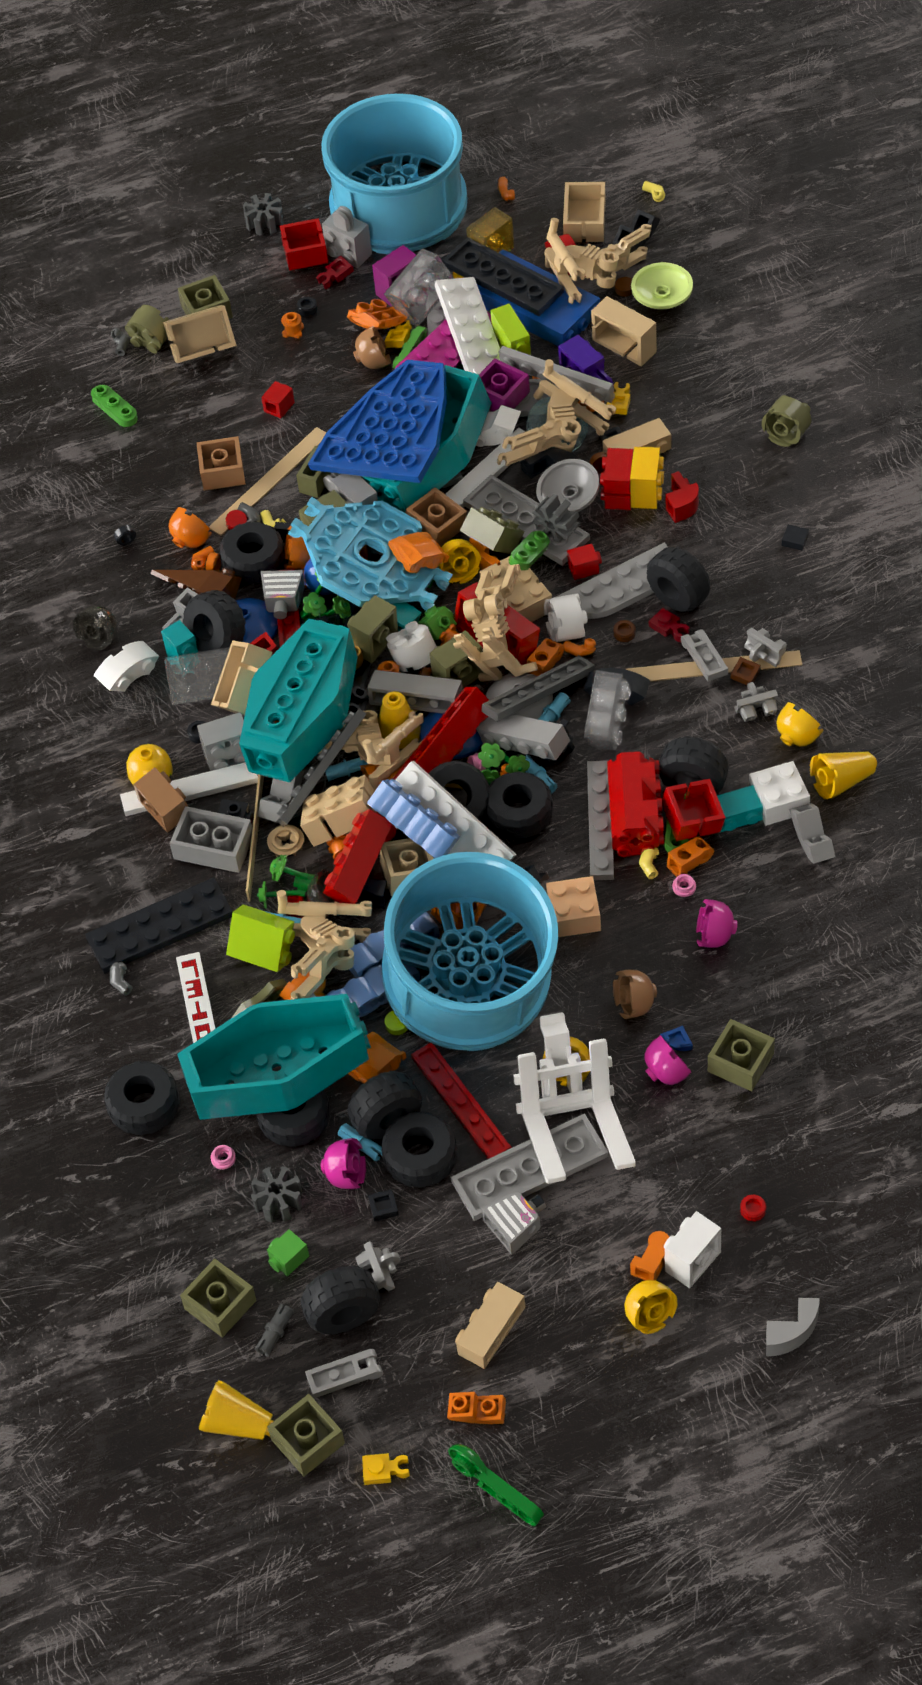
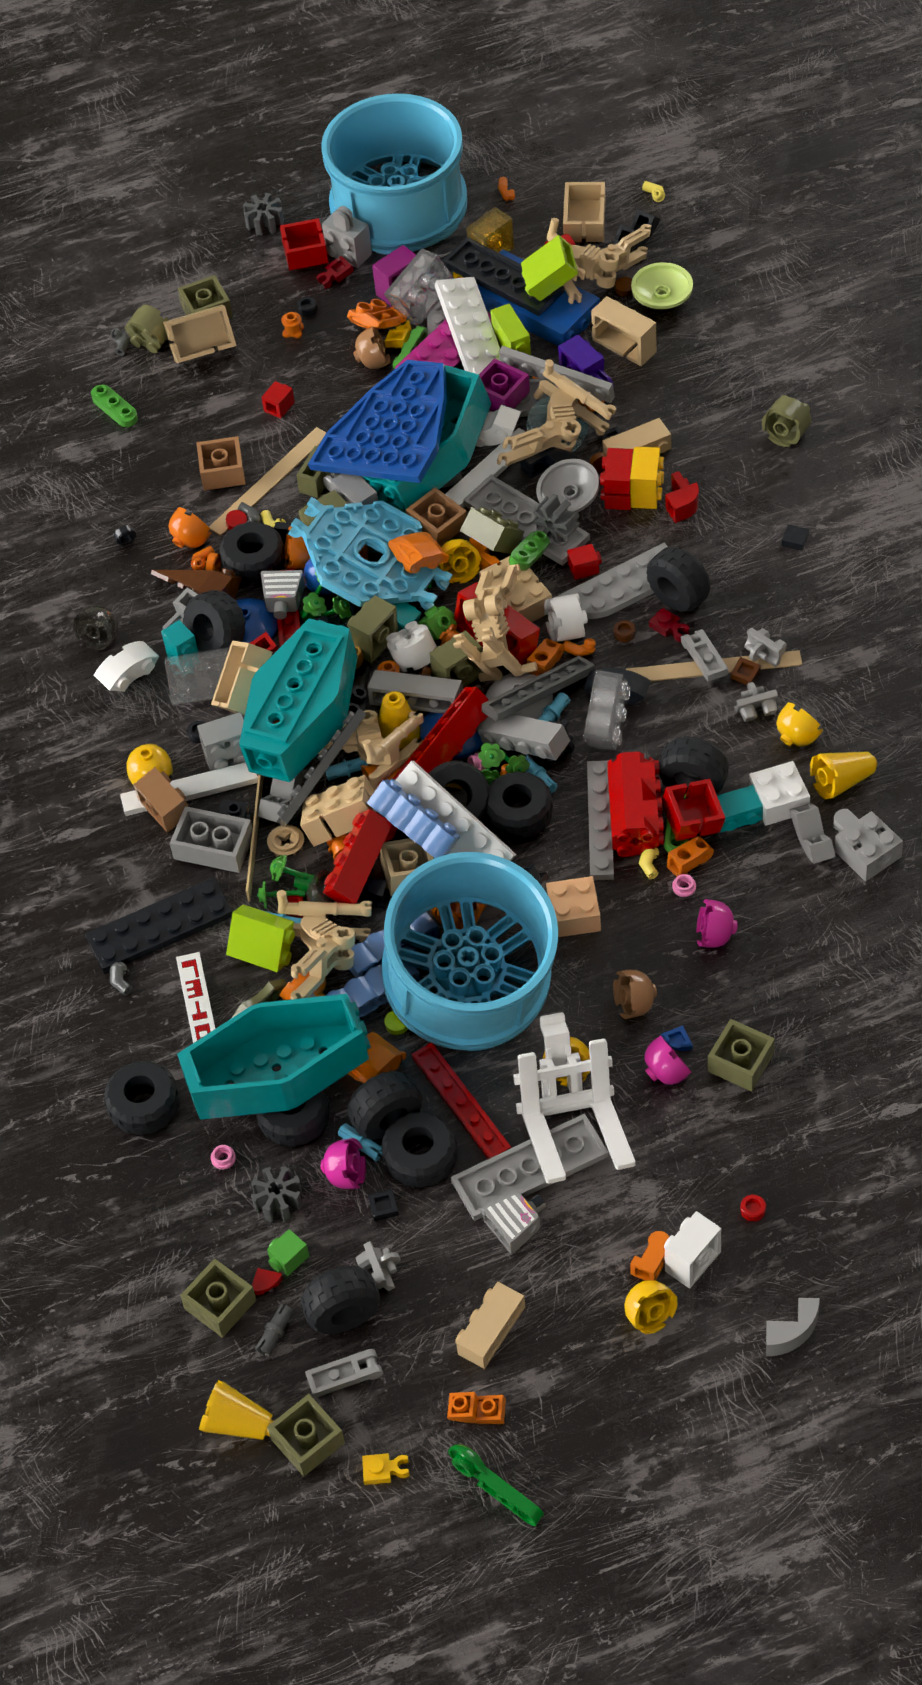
yellow plate [606,382,630,415] -> none
none -> red tile [251,1268,283,1295]
none -> lime brick [521,235,578,301]
none -> light grey brick [833,809,903,882]

